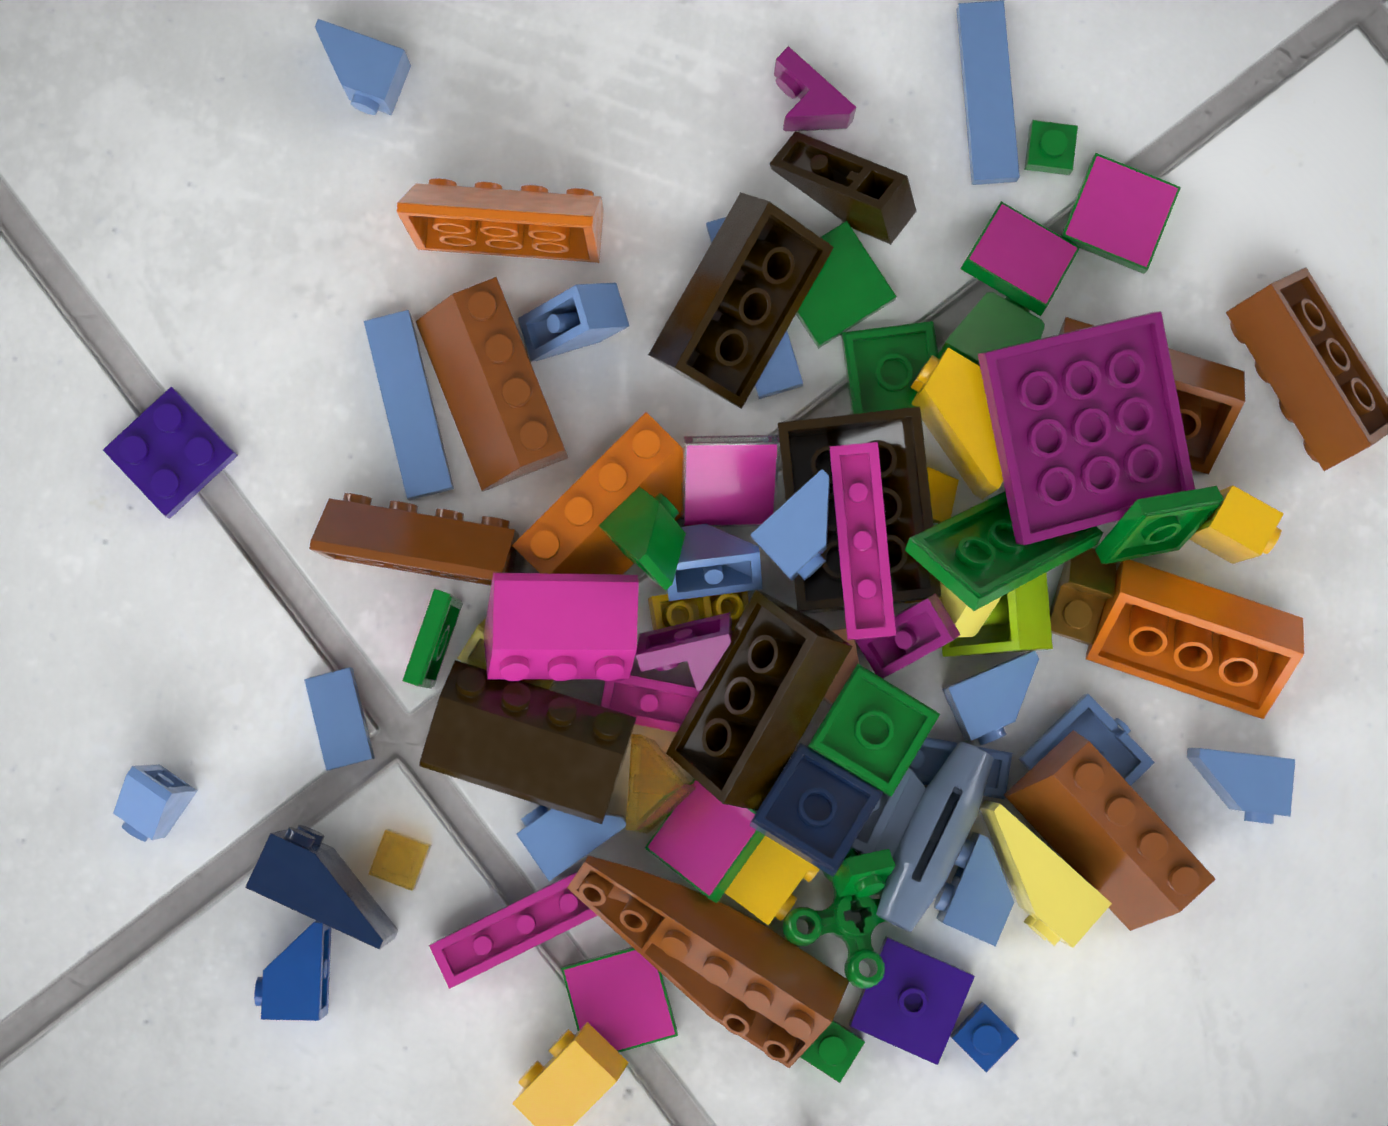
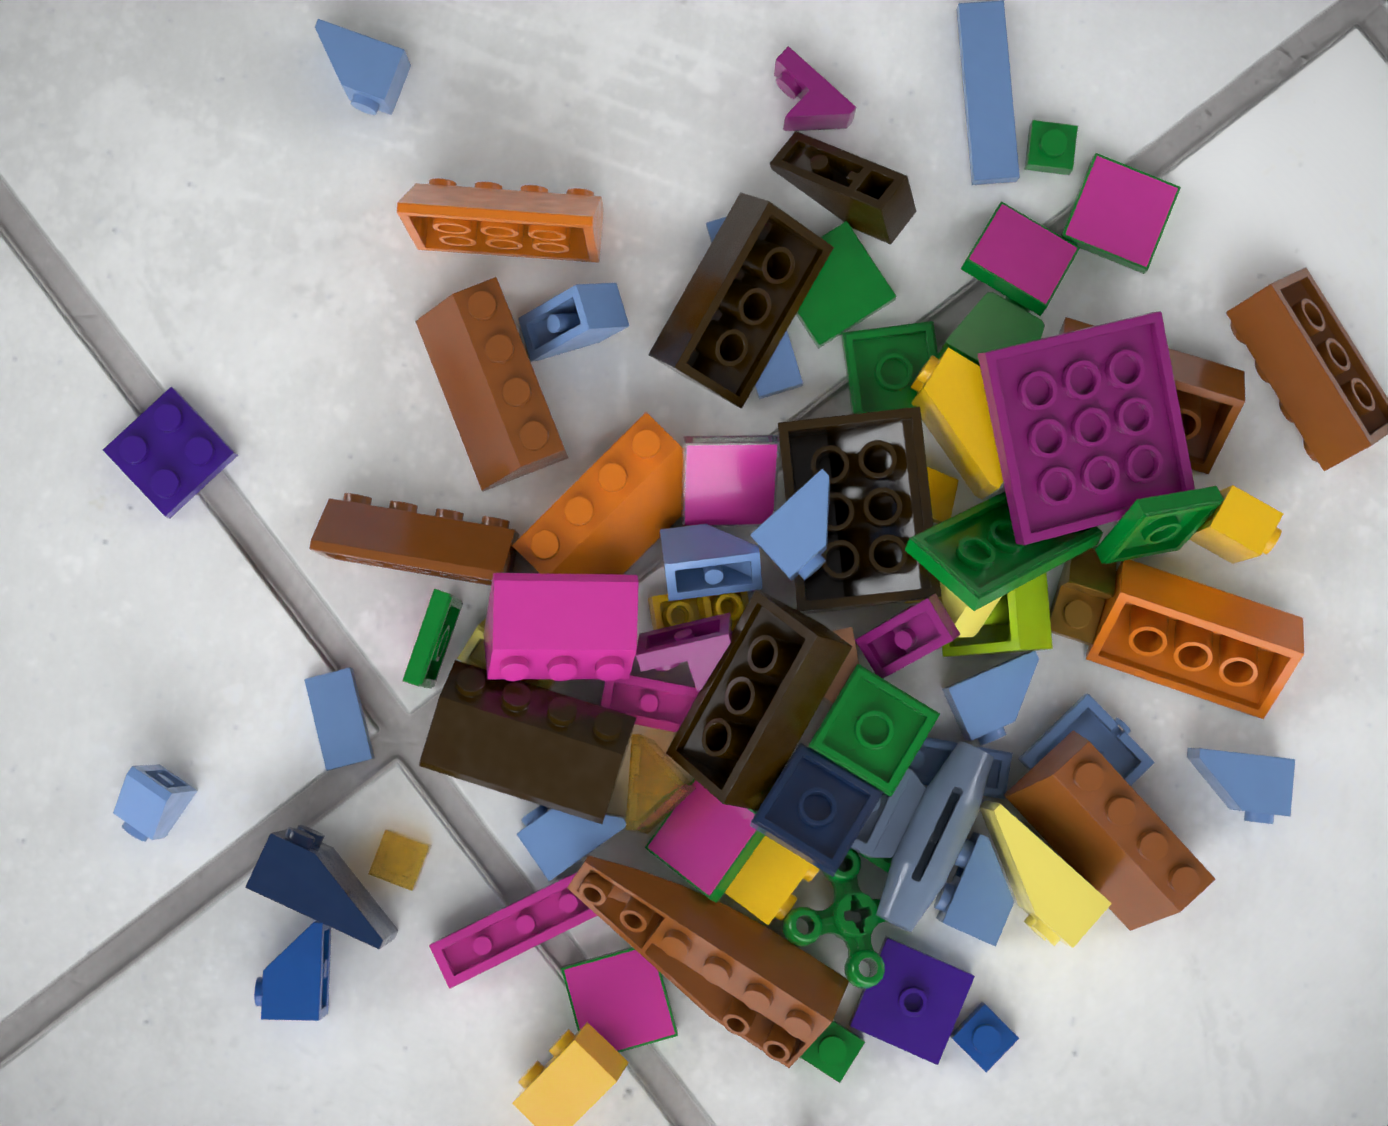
medium blue tile [364,310,454,501] -> none
green slope [598,486,686,591] -> none
dark pink plate [830,442,896,640] -> none
green plate [833,849,896,897] -> none

